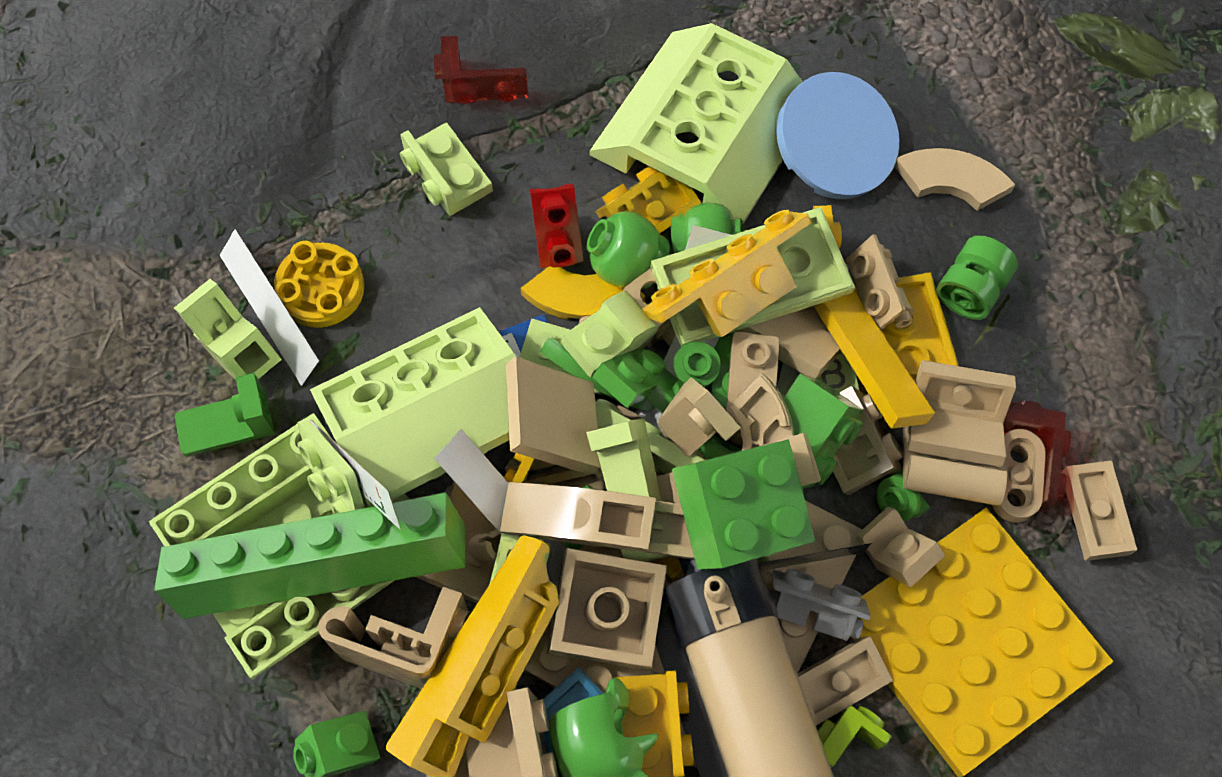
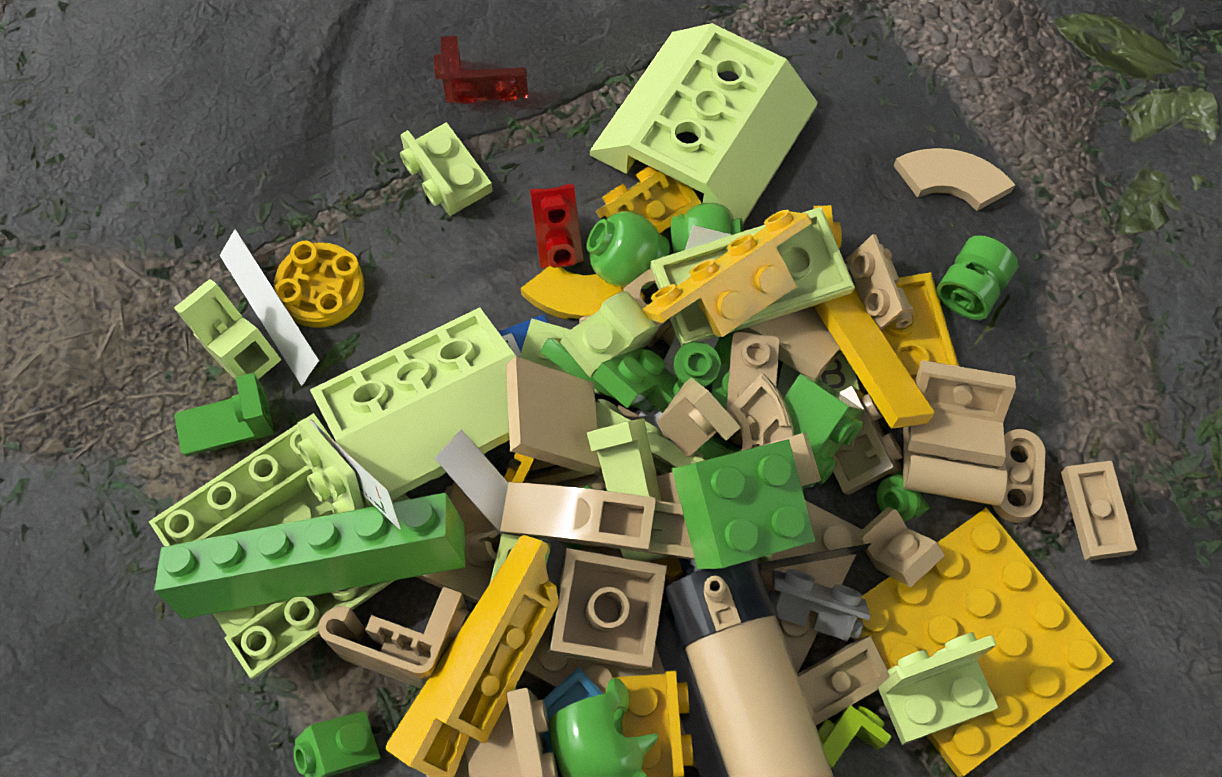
light blue tile [776,72,899,199] -> none
clear red bracket [1003,401,1071,513] -> none
none -> yellowish green bracket [878,632,998,745]

